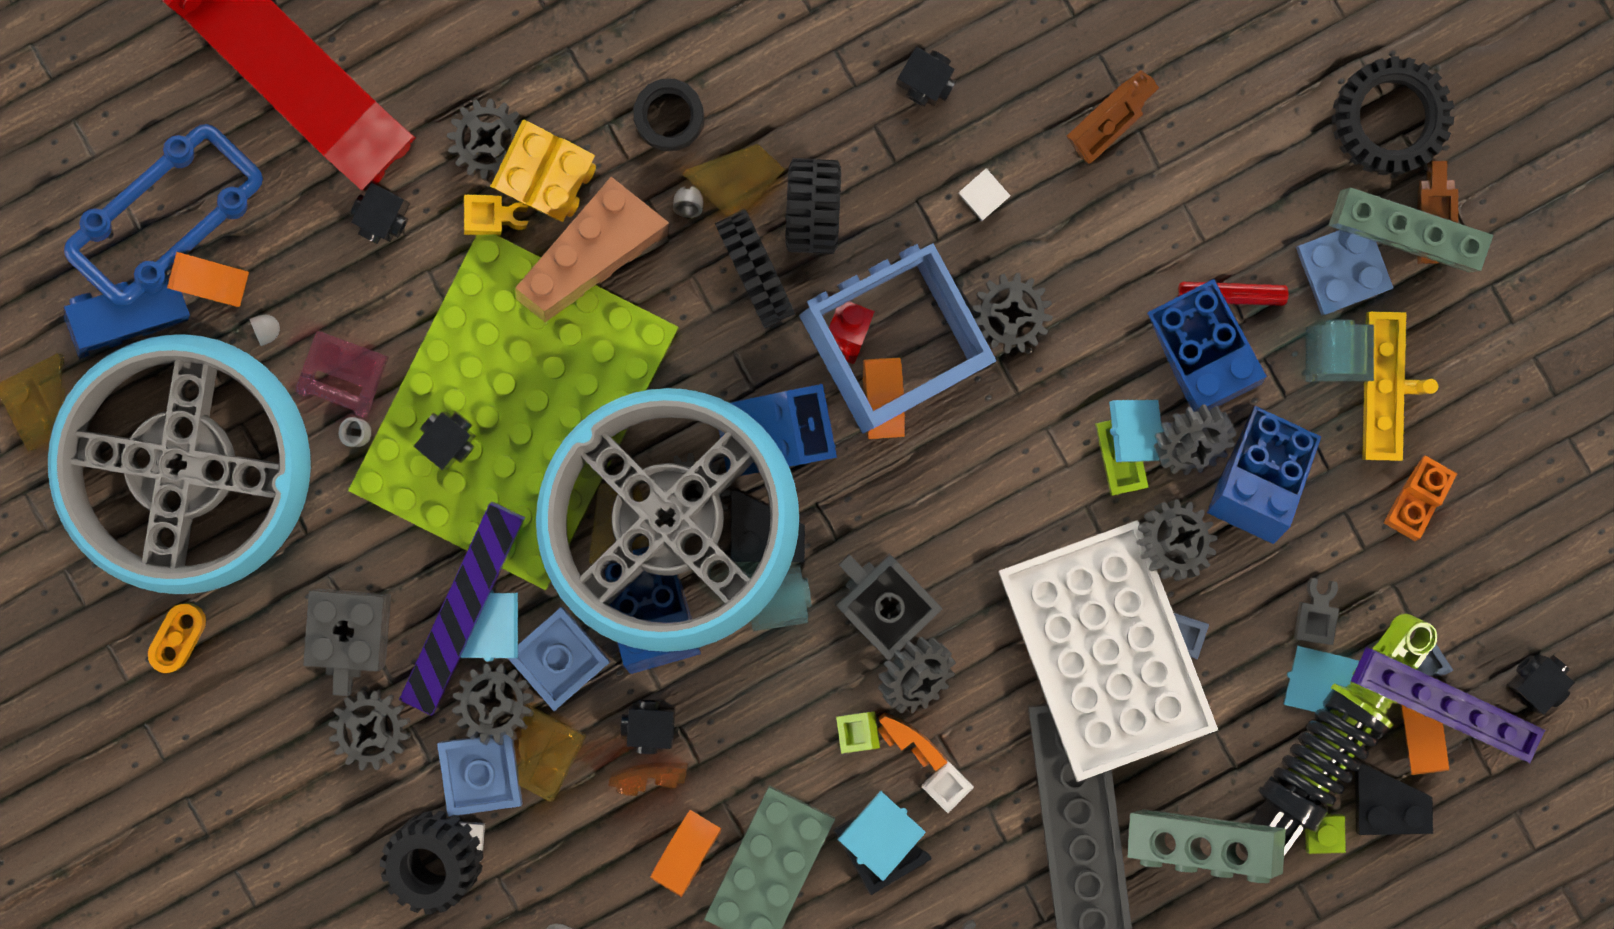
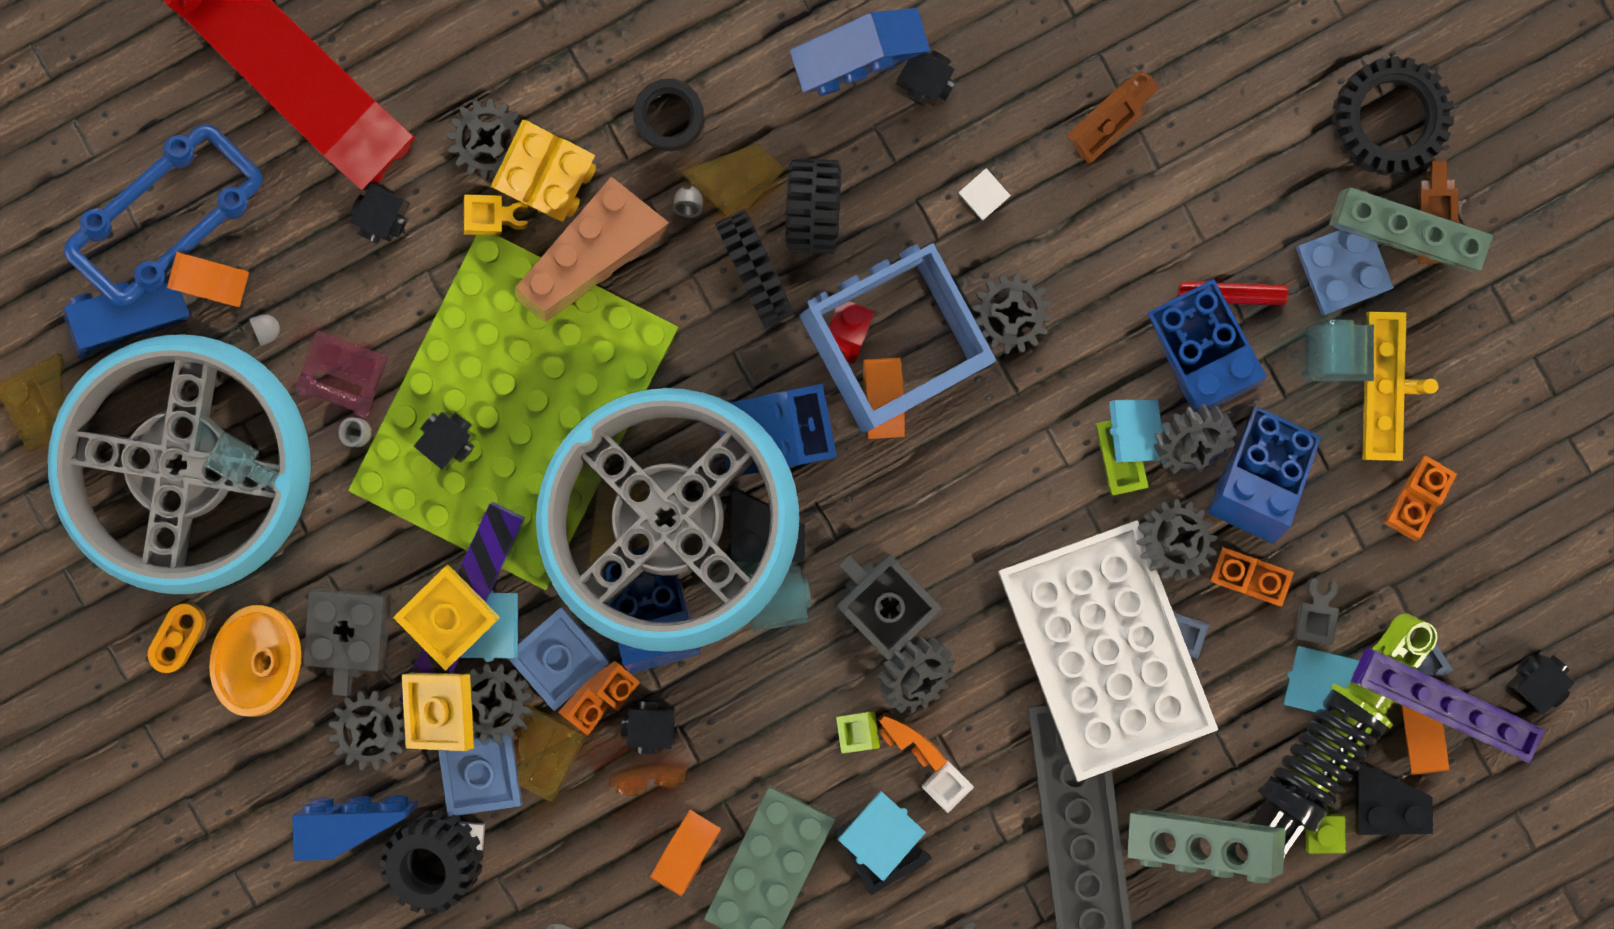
none -> clear light blue plate [204,432,279,487]
none -> light orange dish [209,605,301,717]
none -> blue slope [292,795,418,861]
none -> yellow plate [393,564,500,671]
none -> yellow plate [402,673,474,751]
none -> orange slope [558,661,640,736]
none -> wedge [790,8,930,96]
none -> orange slope [1210,547,1294,607]

